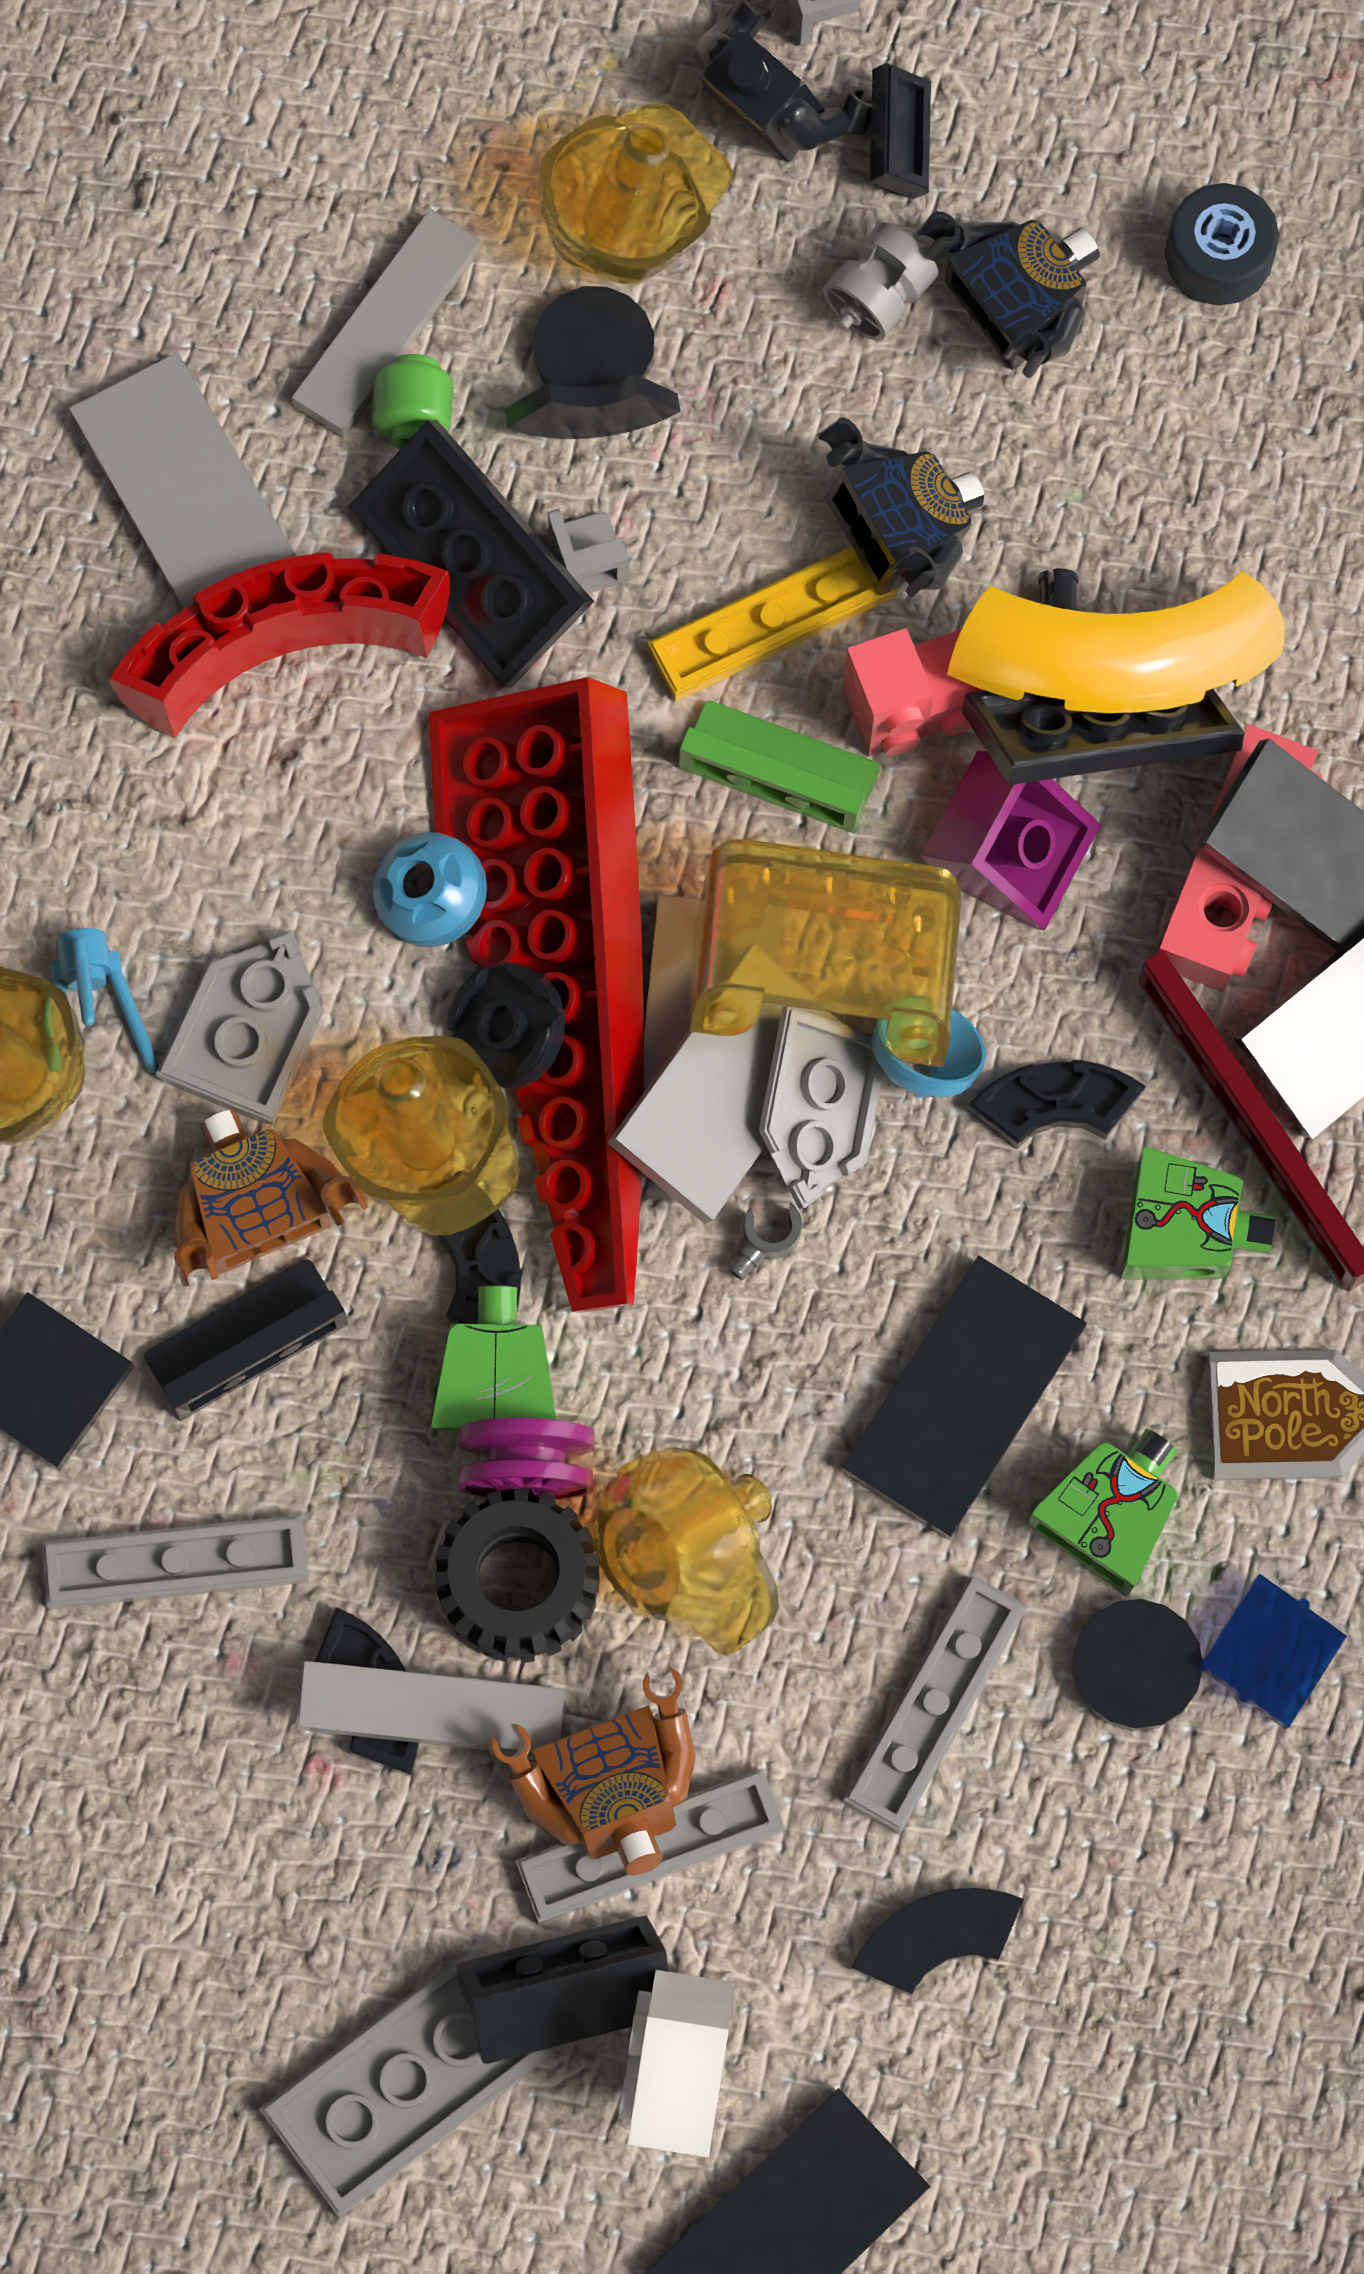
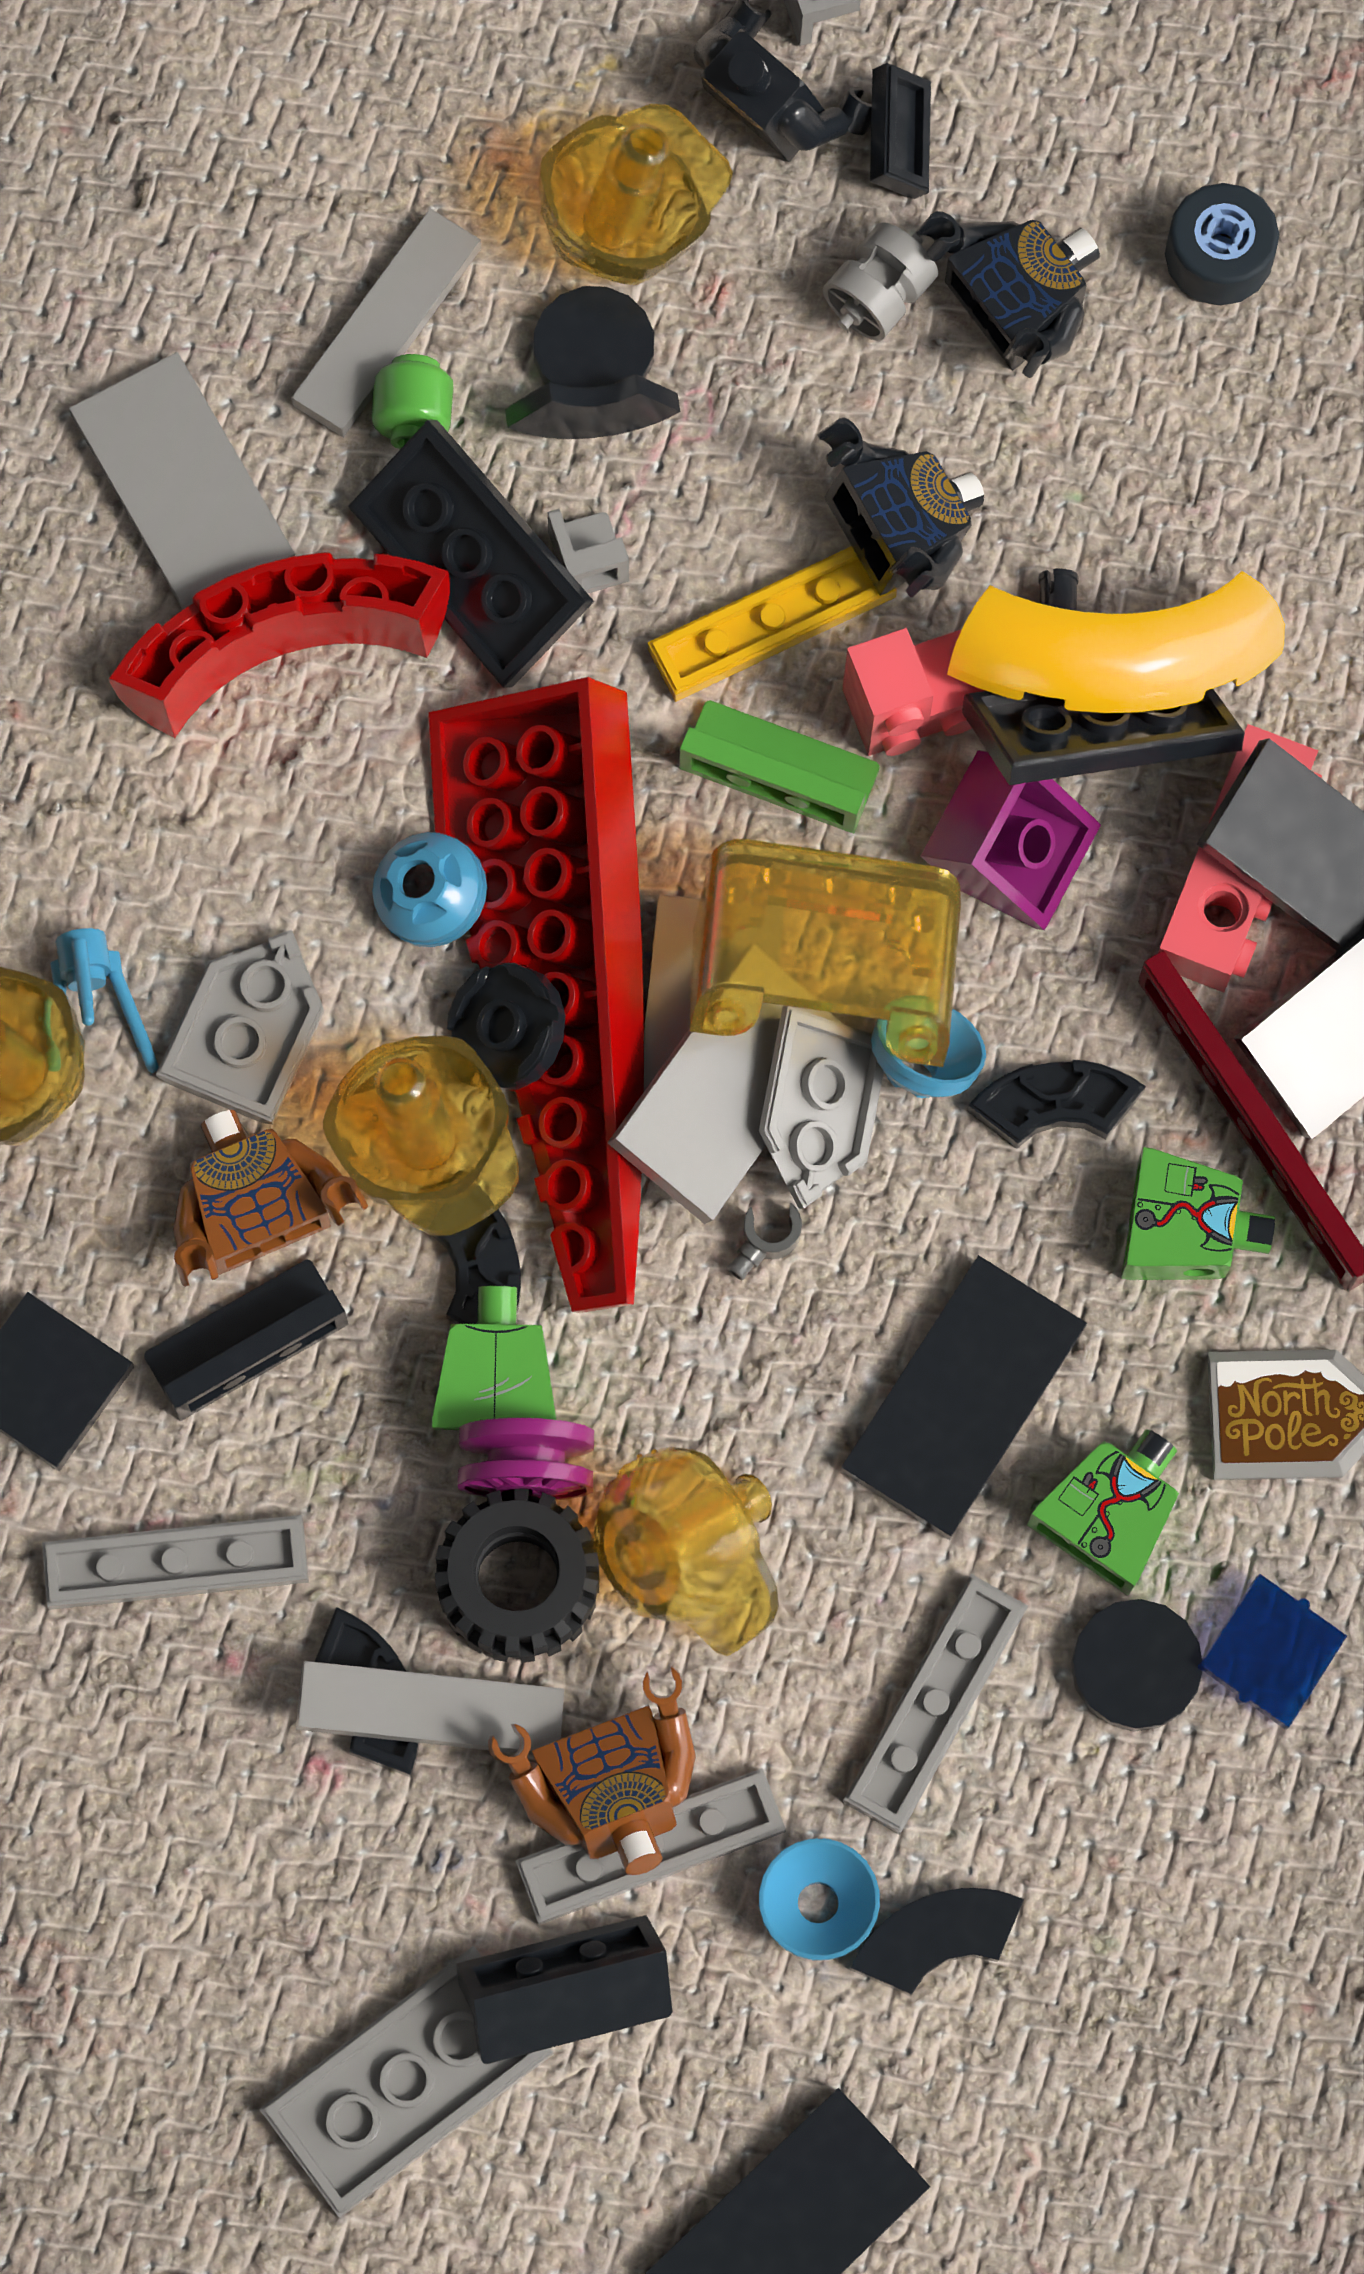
white brick [618,1970,735,2158] -> none
none -> dark azure piece [759,1838,880,1961]

